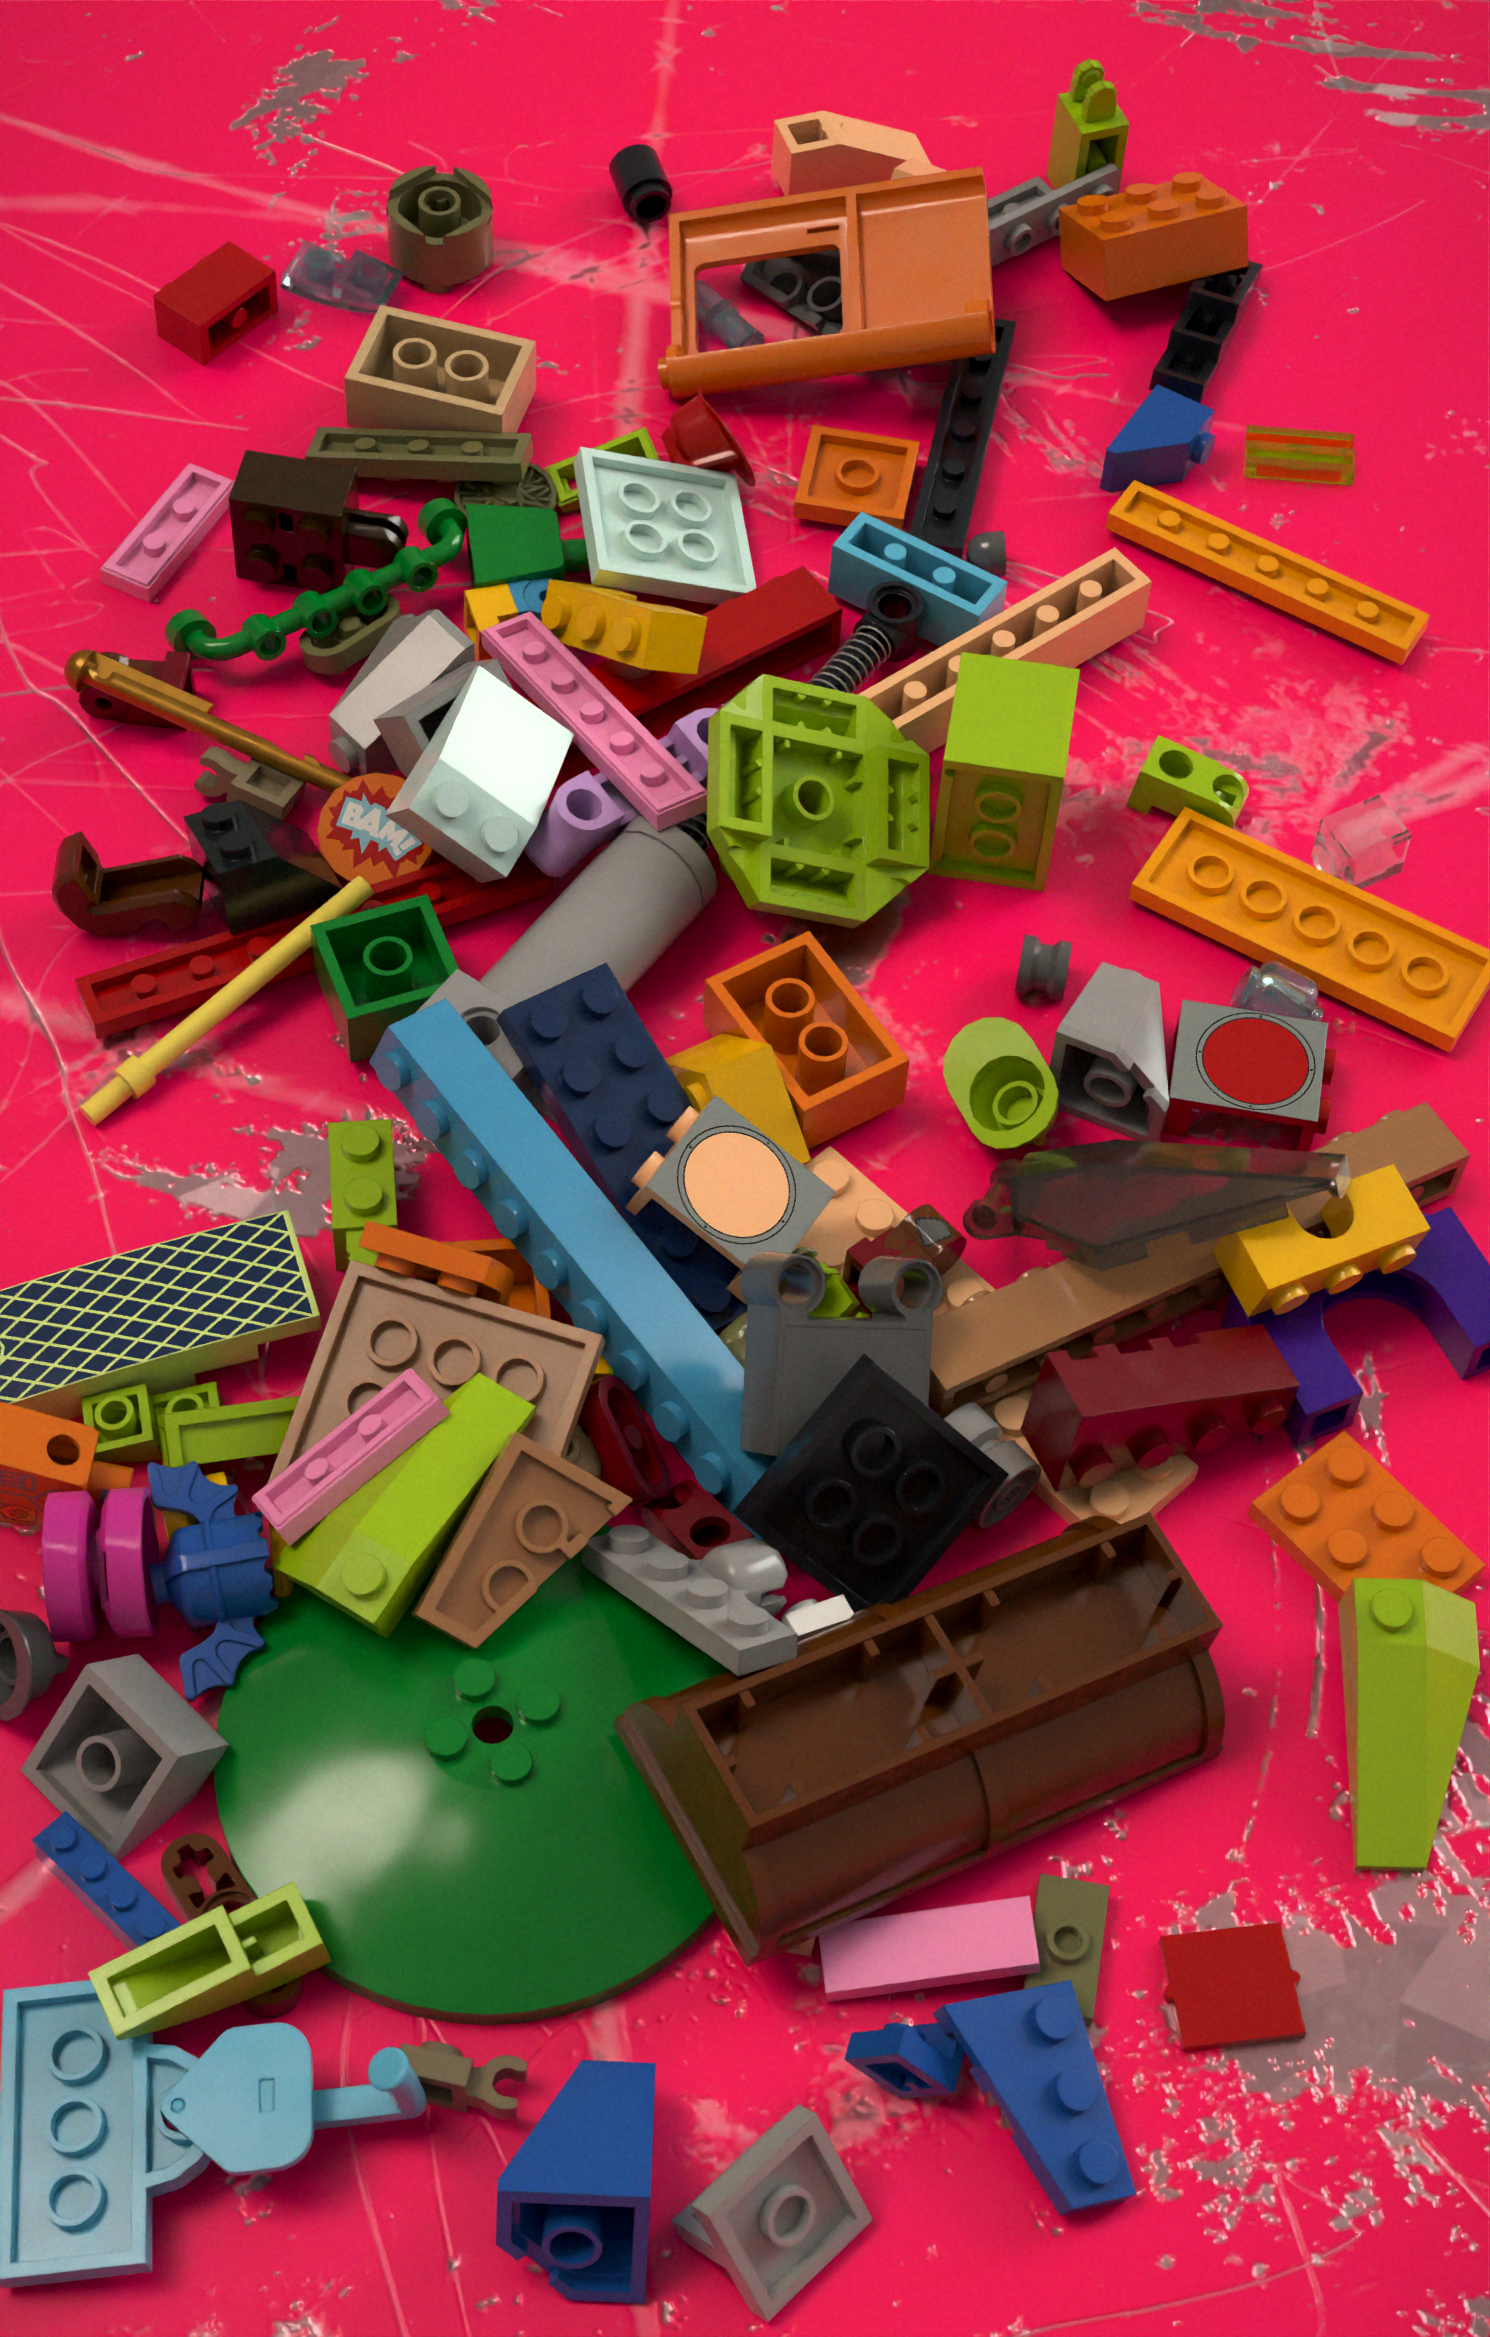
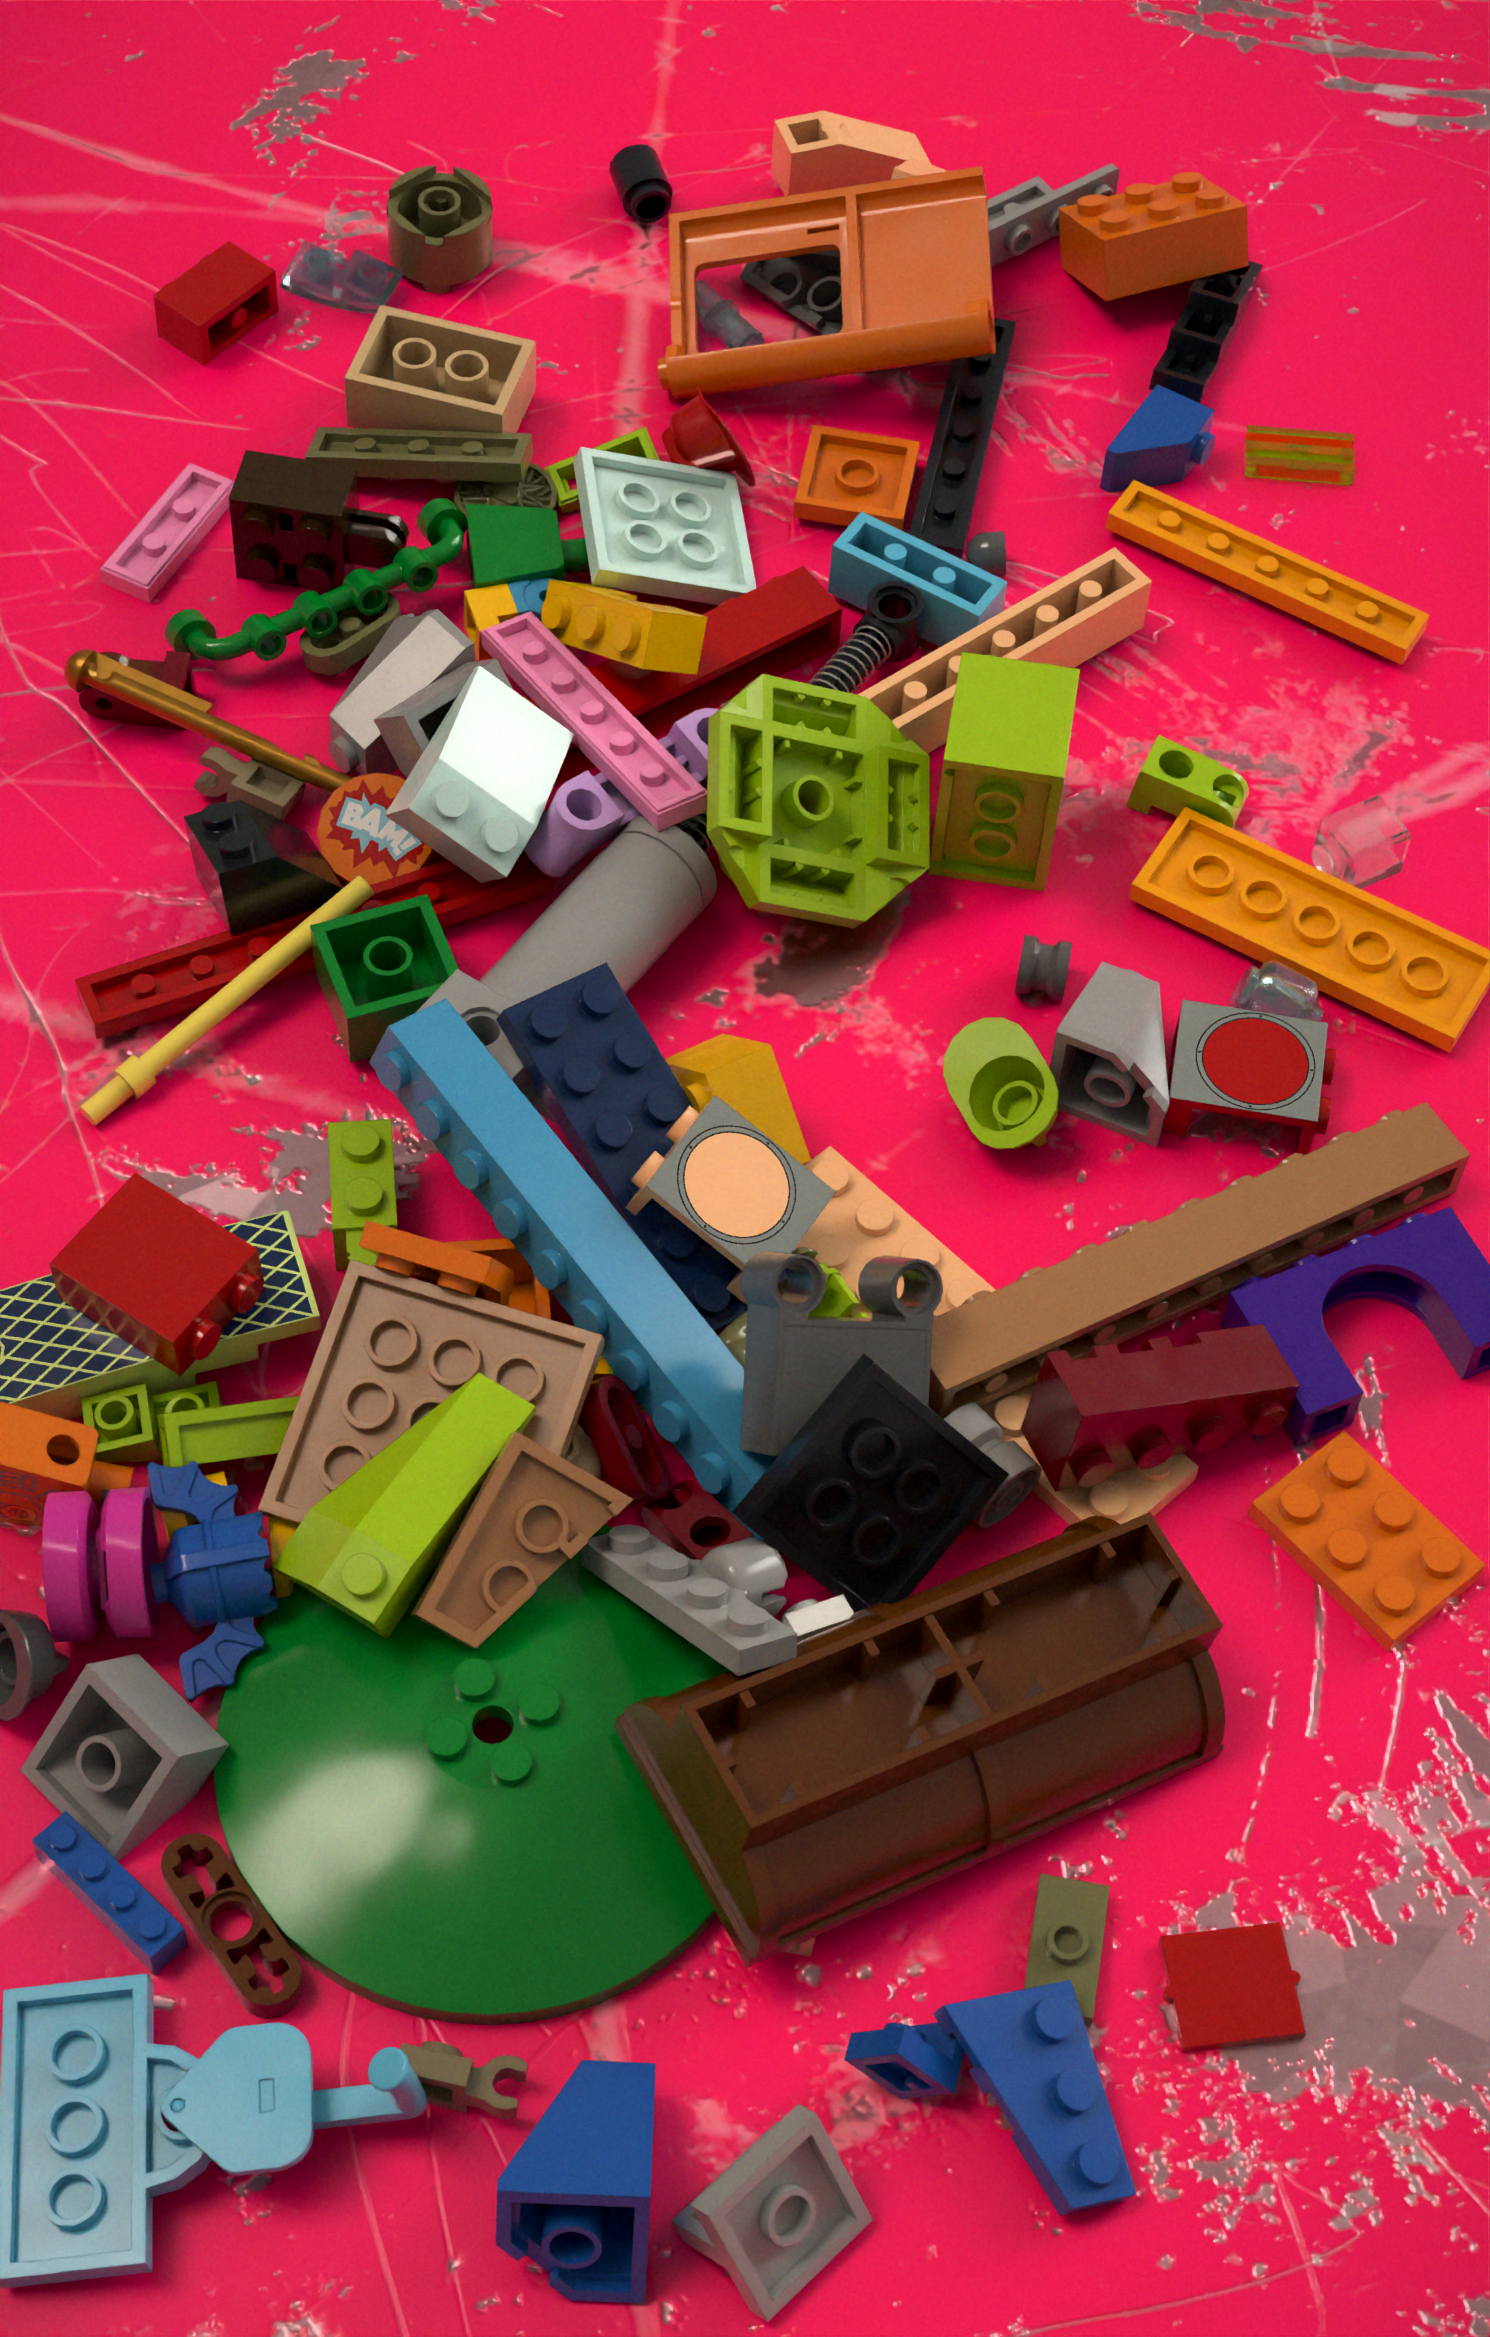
reddish brown animal [52,831,205,937] -> none
lime slope [88,1881,332,2041] -> none
bright pink tile [251,1368,450,1546] -> none
orange brick [703,931,910,1150] -> none
bright pink tile [819,1896,1041,2002] -> none
leg [842,1204,967,1316] -> none
clear smoke windscreen [963,1139,1350,1272] -> none
lime hinge [1046,58,1130,194] -> none
yellow arch [1212,1164,1431,1317] -> none
lime wedge [1338,1578,1480,1871] -> none
none -> red brick [49,1173,264,1376]

